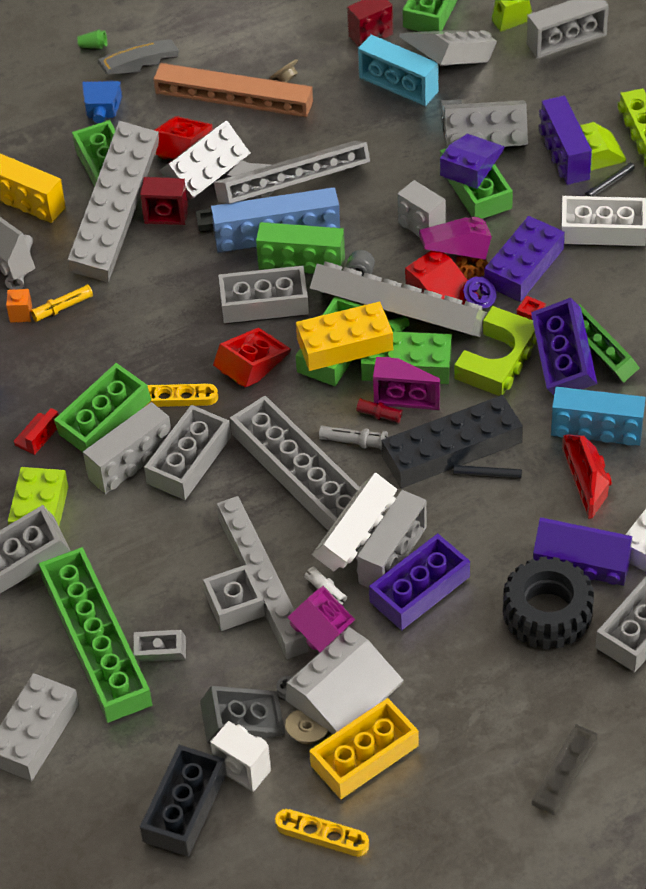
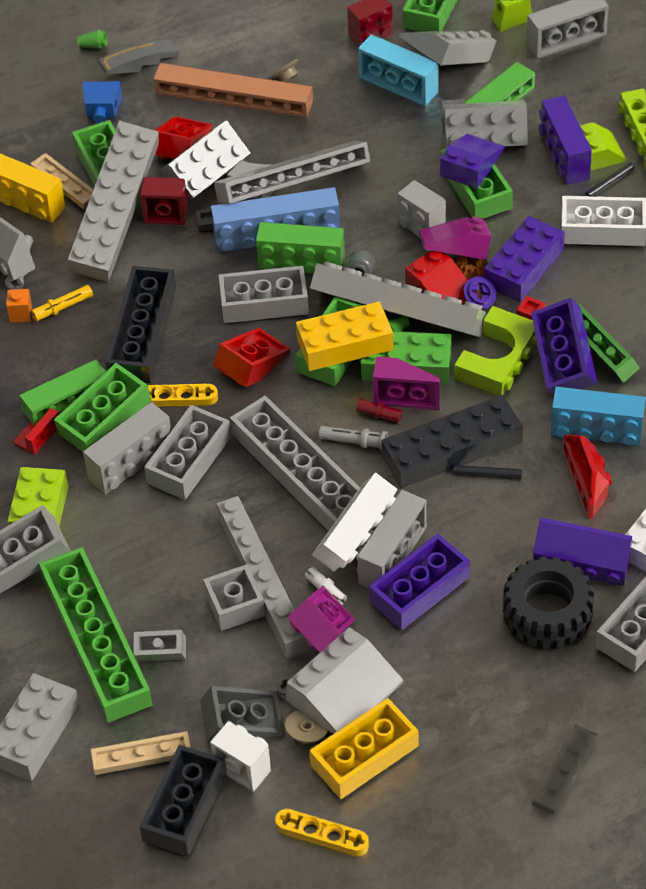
none -> bright green brick [19,360,106,426]
none -> tan plate [30,153,93,209]
none -> tan plate [91,731,190,775]
none -> black brick [105,266,176,383]
none -> bright green brick [464,62,535,104]

